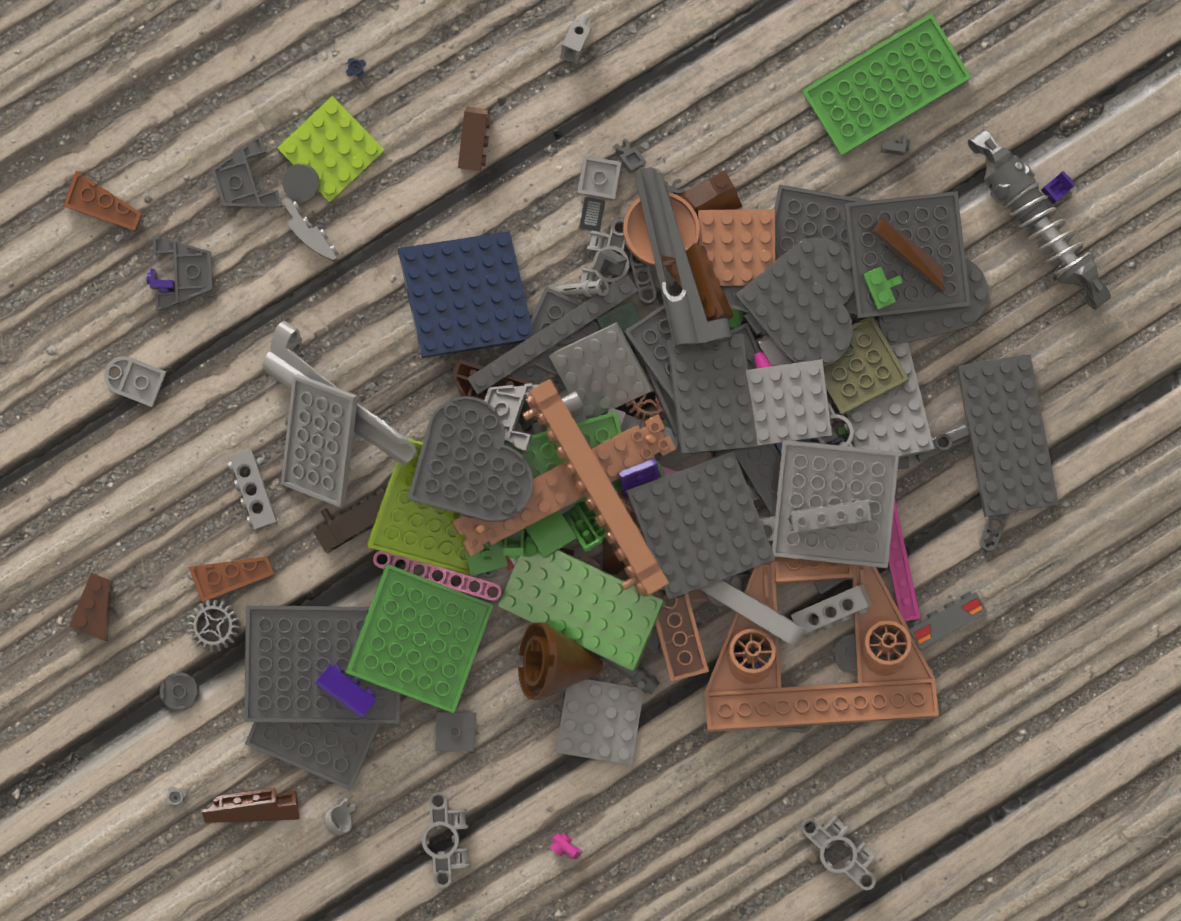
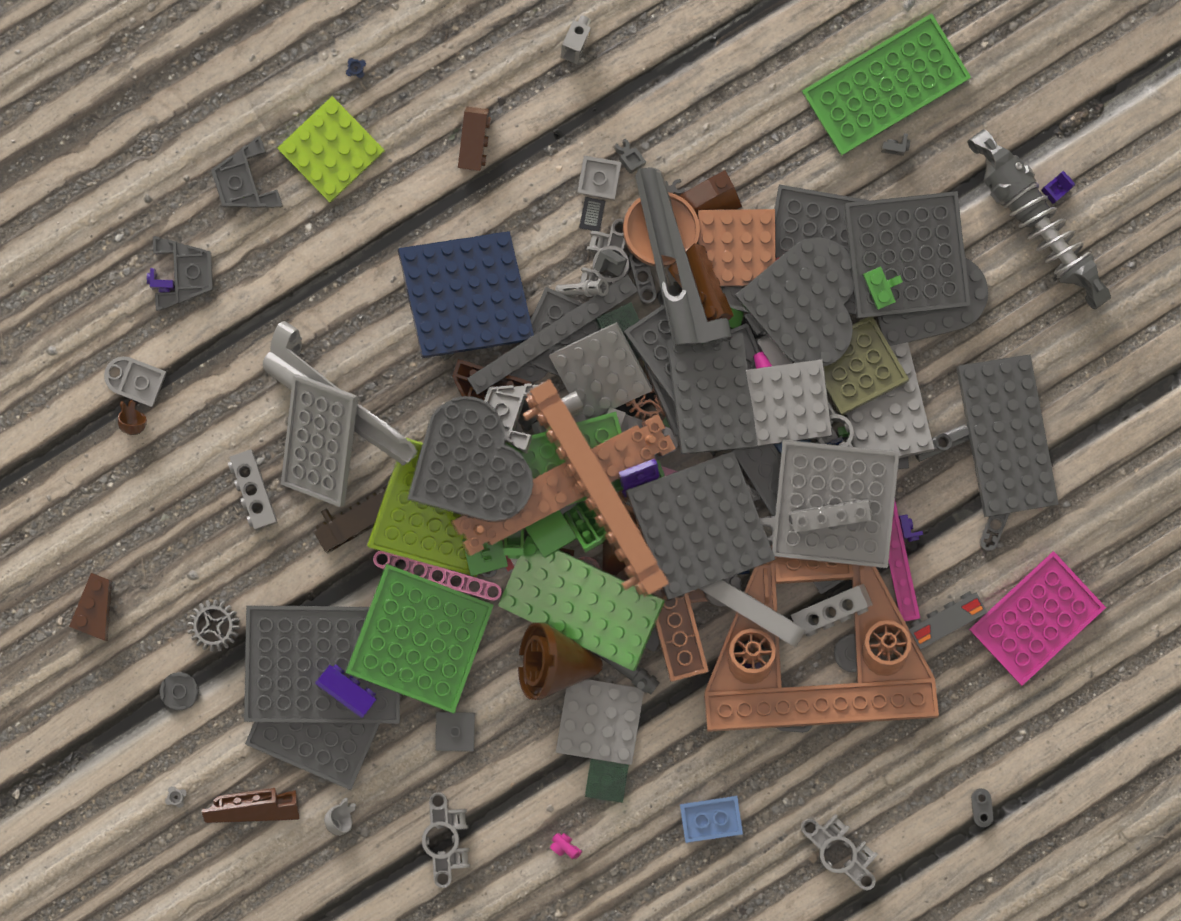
dark orange wing [63,170,142,232] -> none
dark orange wing [189,556,275,603] -> none
dark grey tile [282,163,320,202] -> none
light grey slope [283,198,339,262] -> none
reddish brown wedge [871,217,945,292] -> none
none -> reddish brown piece [118,400,147,435]
none -> clear green plate [585,759,629,803]
none -> medium blue plate [680,796,743,843]
none -> dark purple bracket [899,514,923,542]
none -> dark pink plate [969,551,1106,686]
none -> dark grey plate [971,788,993,827]

